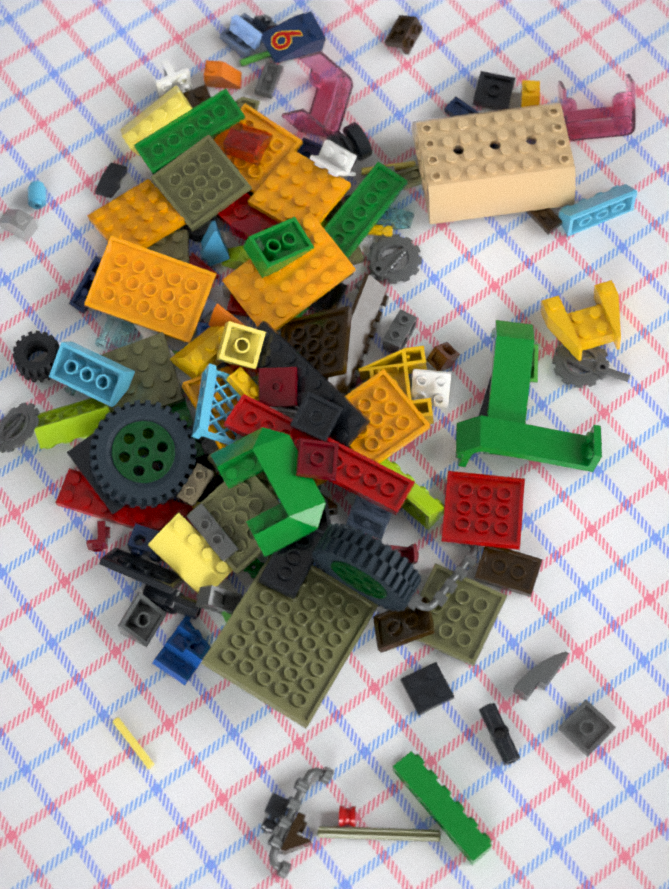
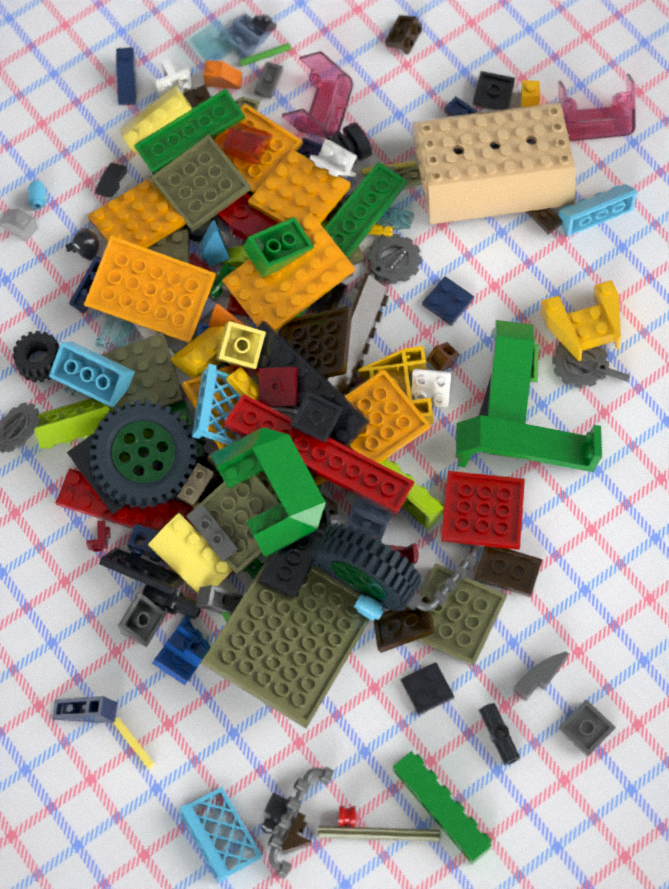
light blue plate [229,14,262,50] -> none
dark blue slope [261,12,326,63] -> none
dark red plate [296,438,339,481] -> none
dark grey brick [382,309,417,354] -> none
none -> dark blue slope [52,696,118,723]
none -> black piece [65,228,99,261]
none -> dark blue slope [116,47,136,105]
none -> medium azure fence [179,787,263,884]
none -> clear light blue slope [190,18,238,61]
none -> green hinge [209,262,237,301]
none -> medium azure brick [354,594,384,621]
none -> dark blue plate [422,276,475,326]

